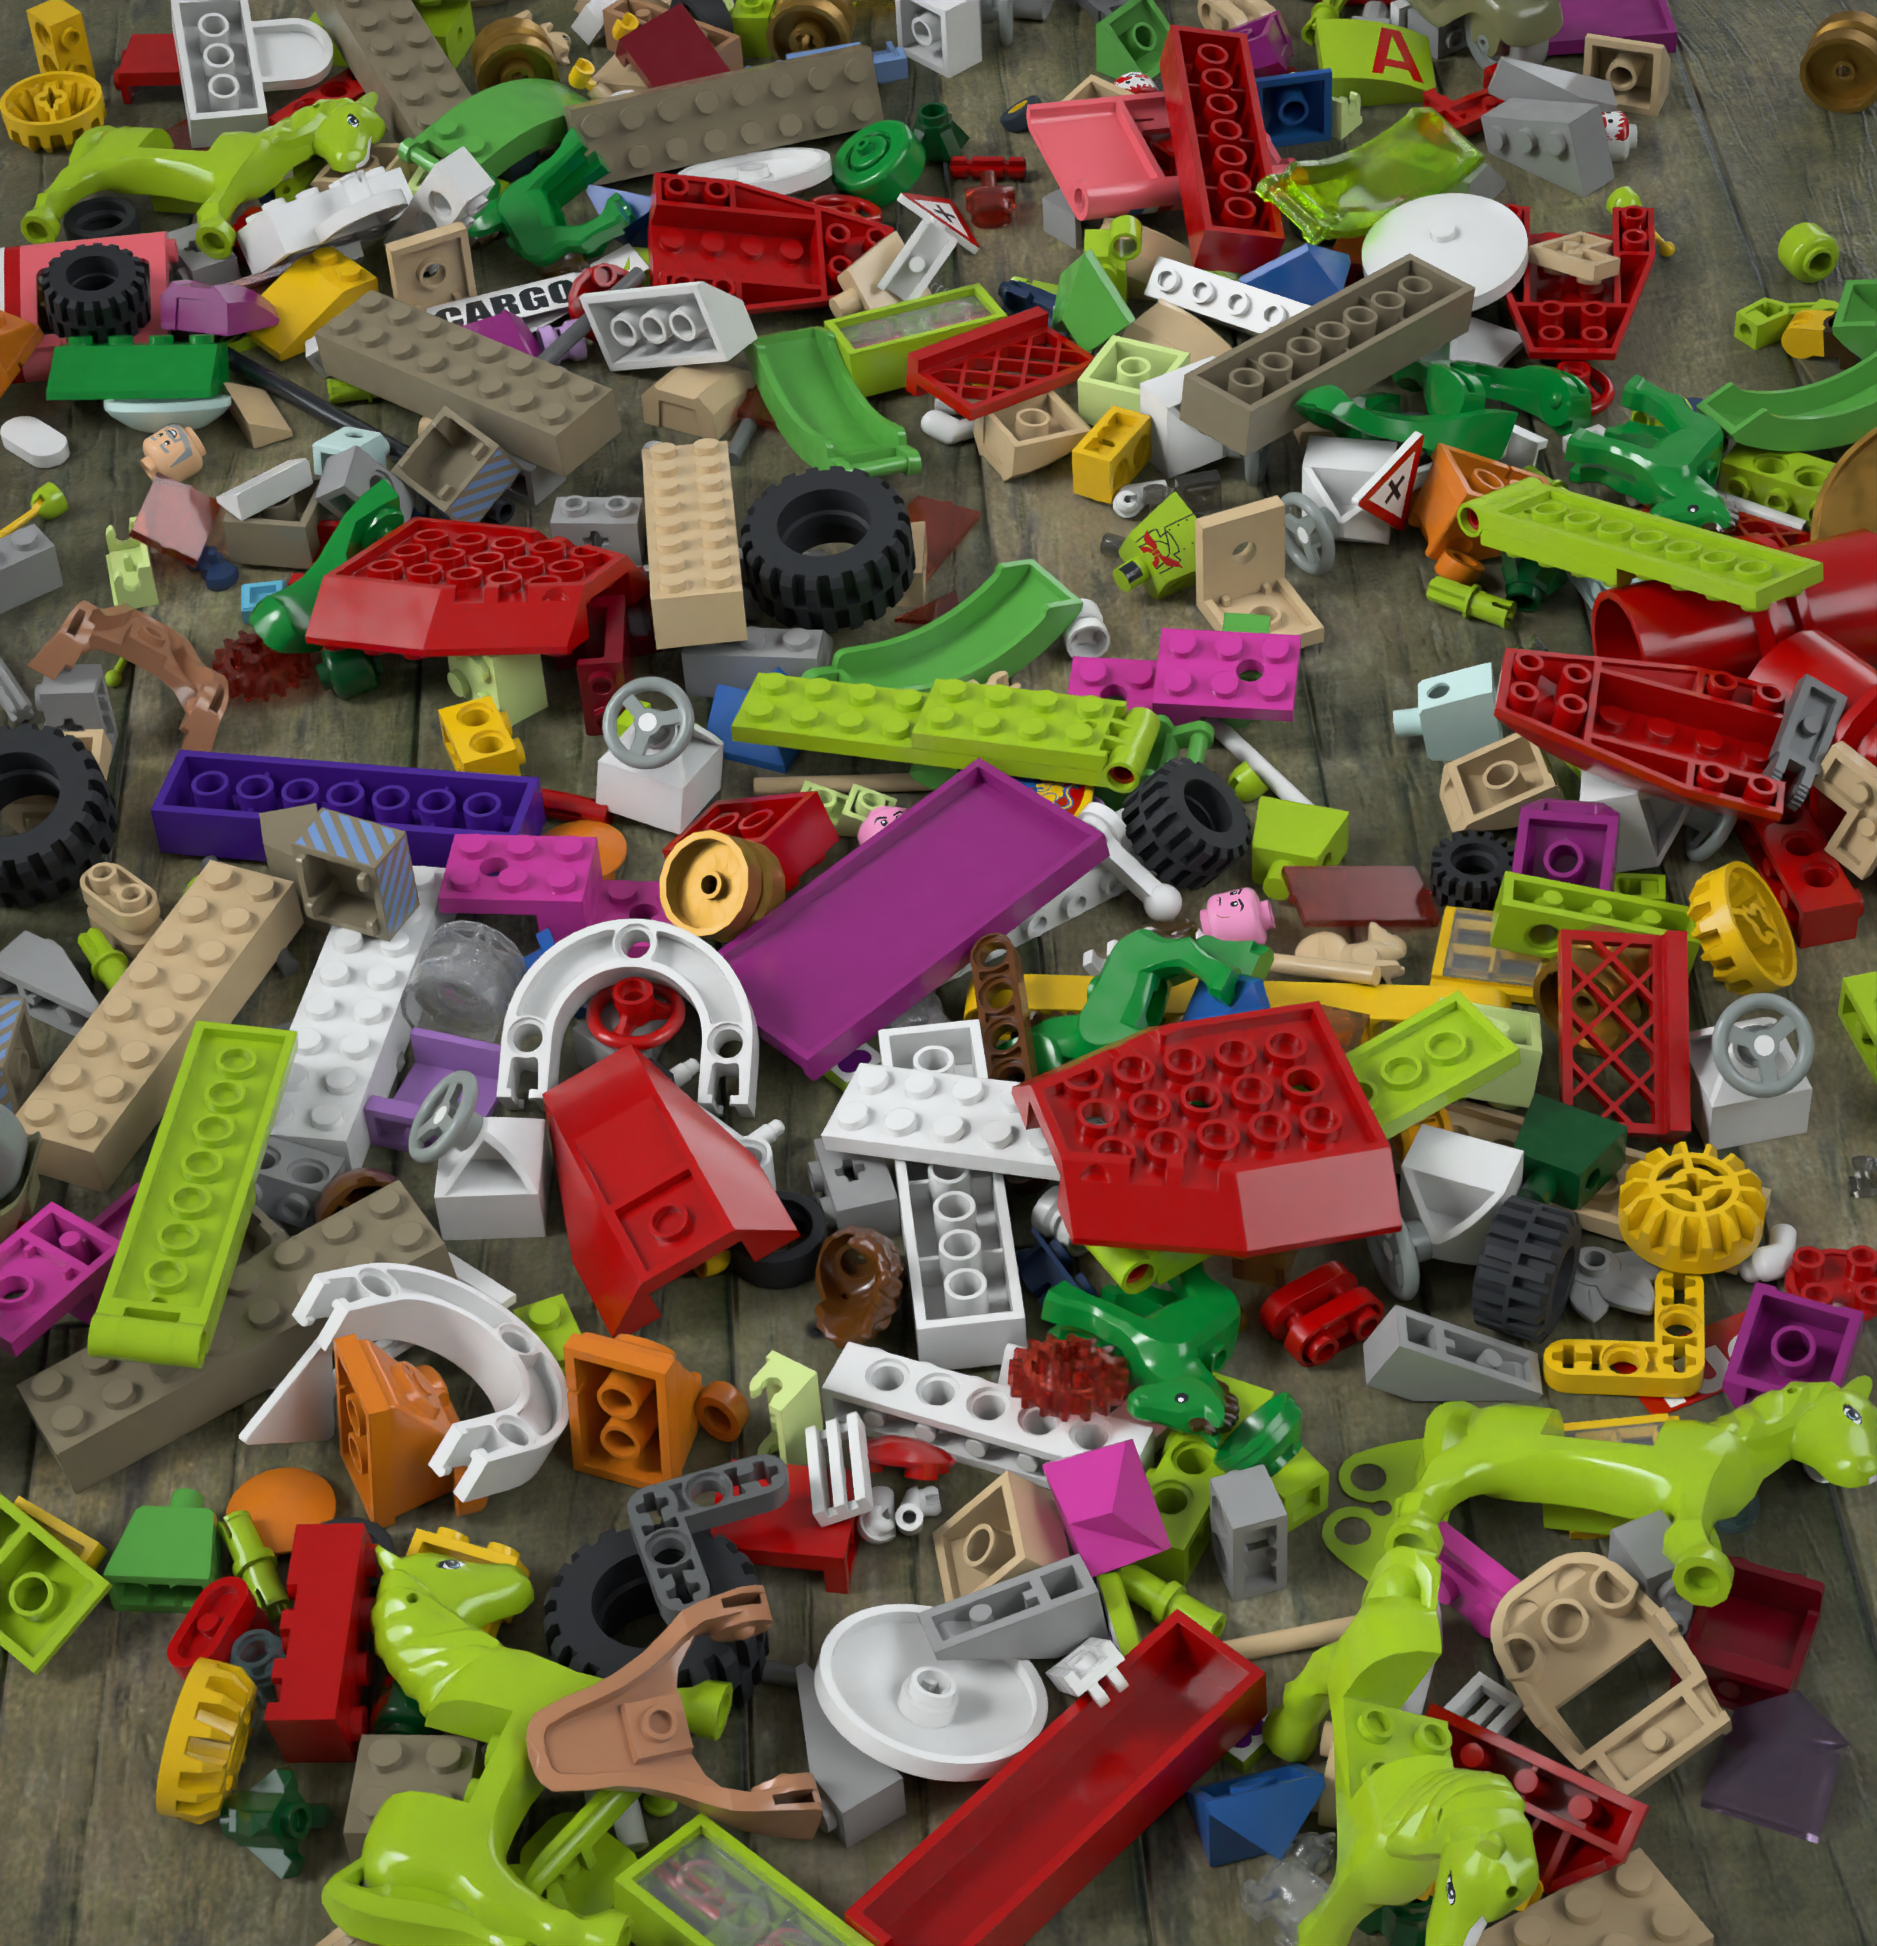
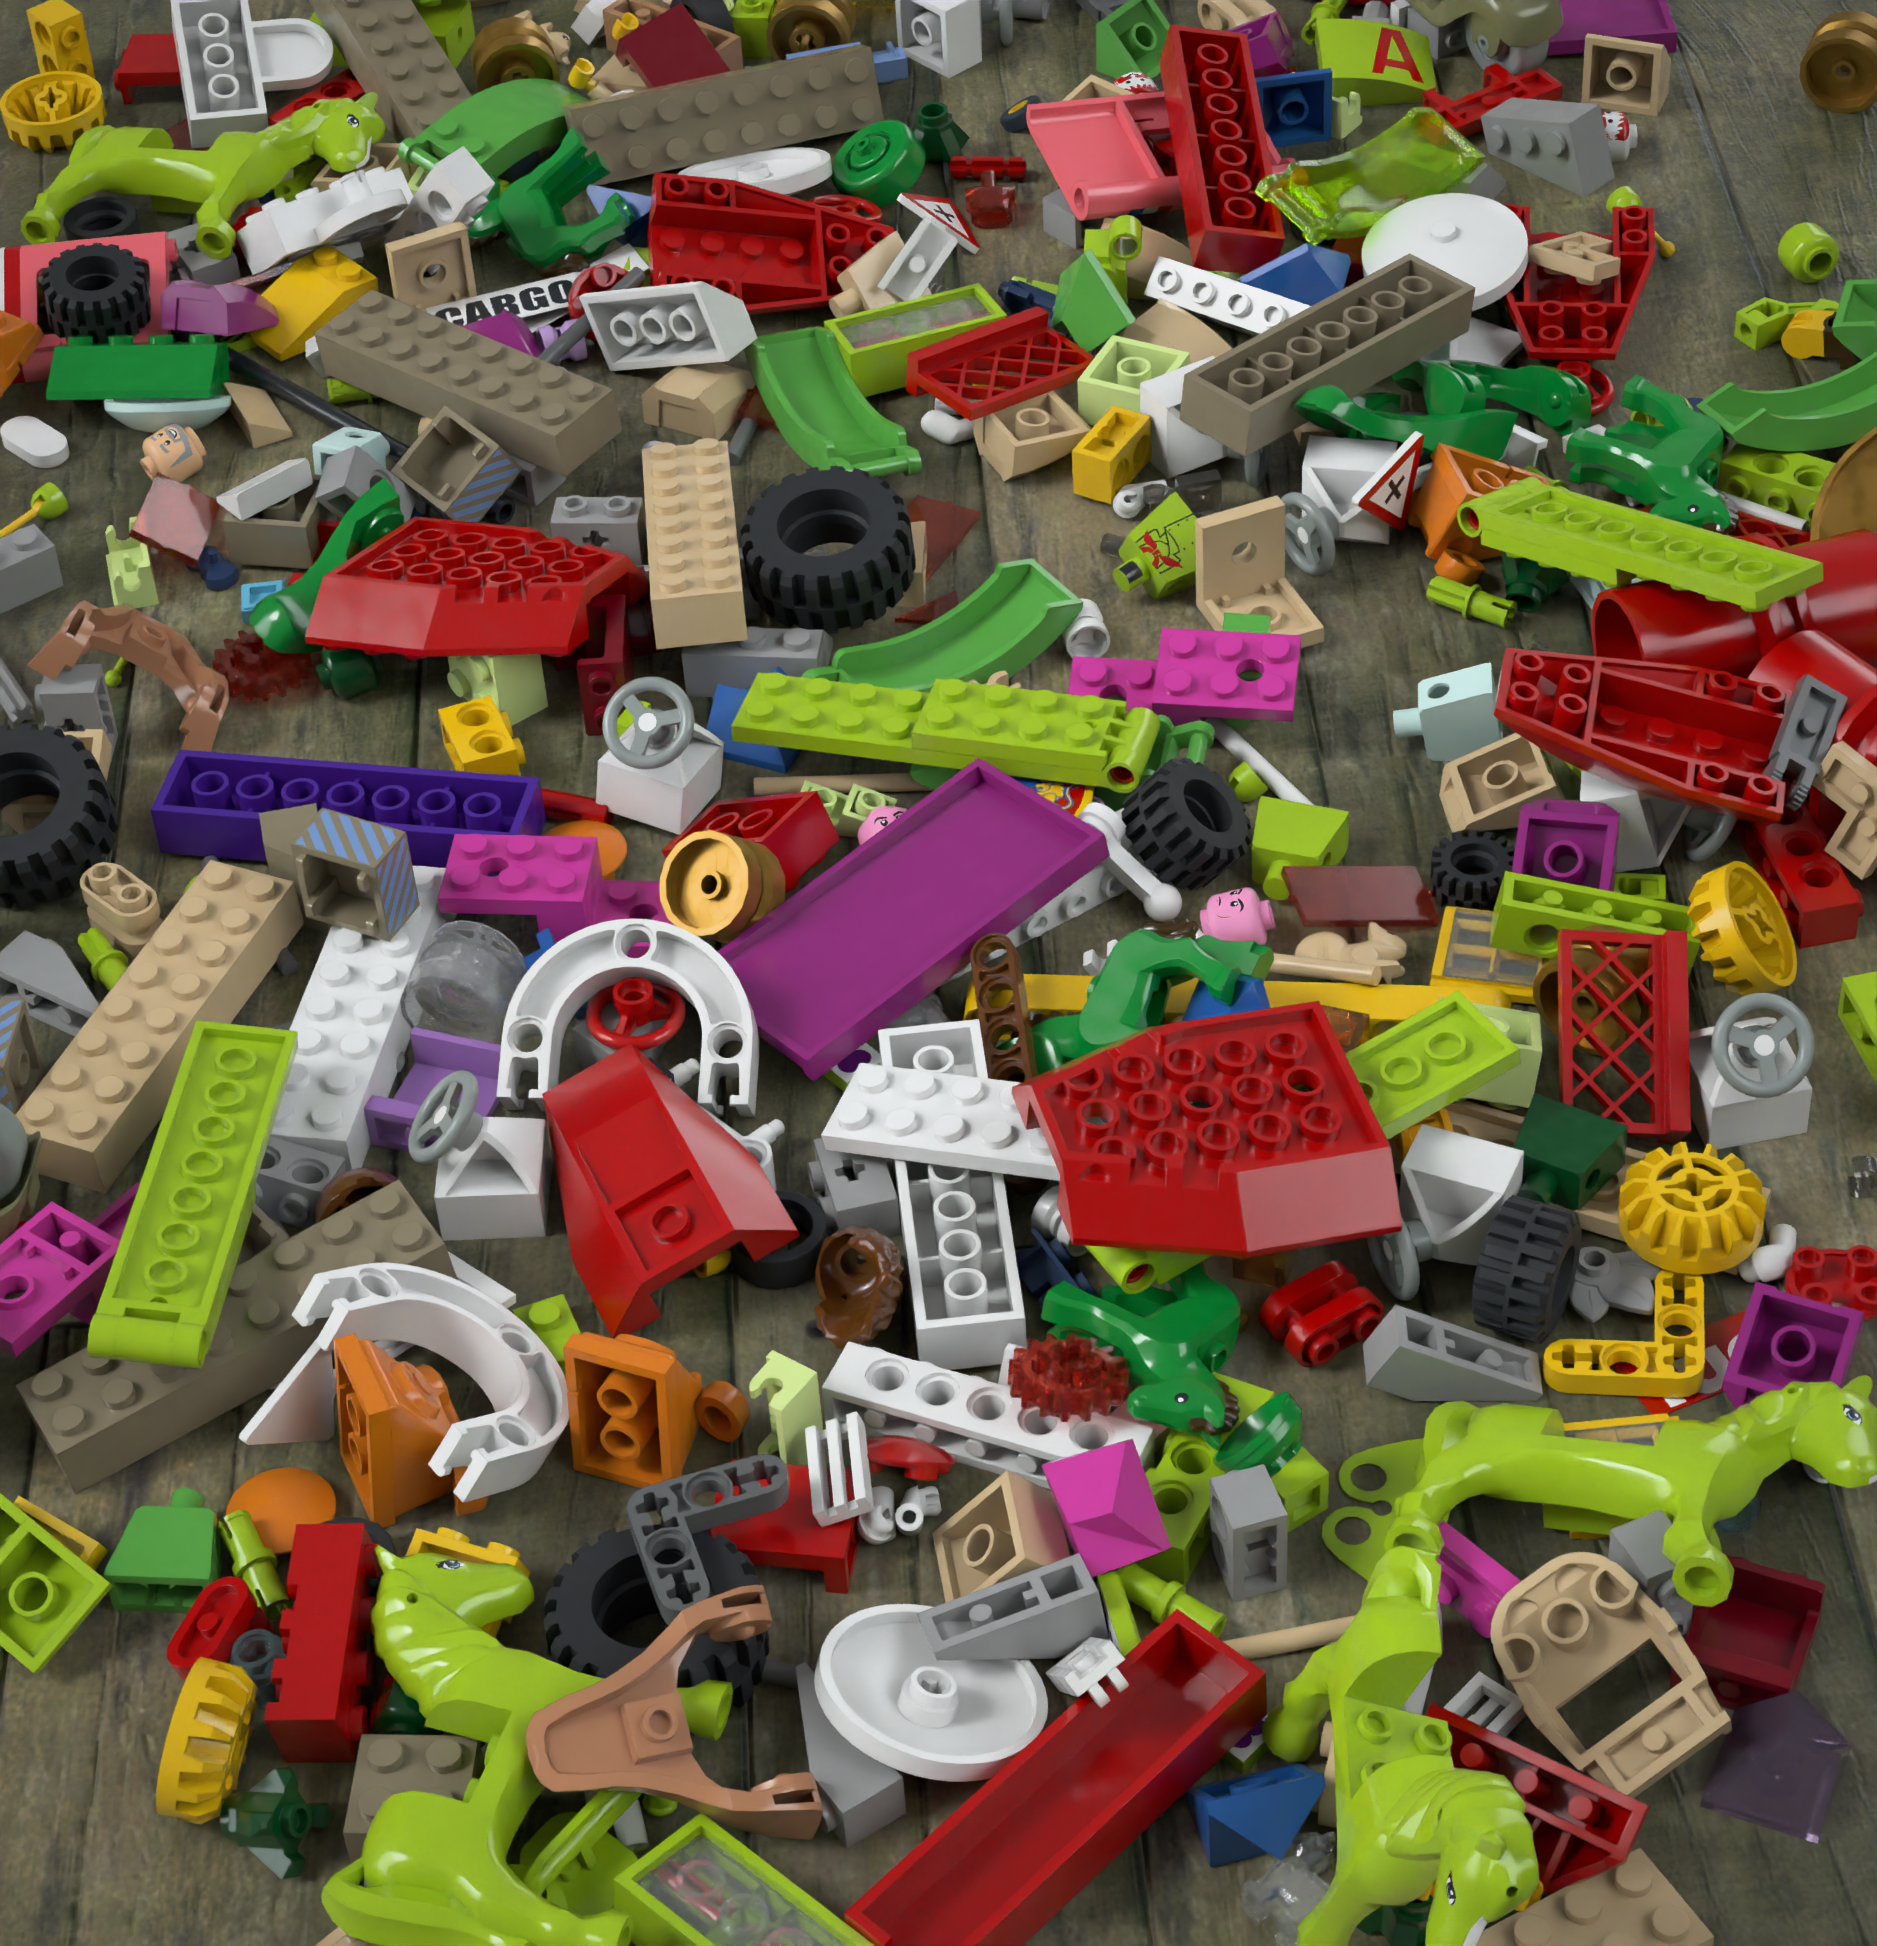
light grey slope [1488,56,1617,112] -> none

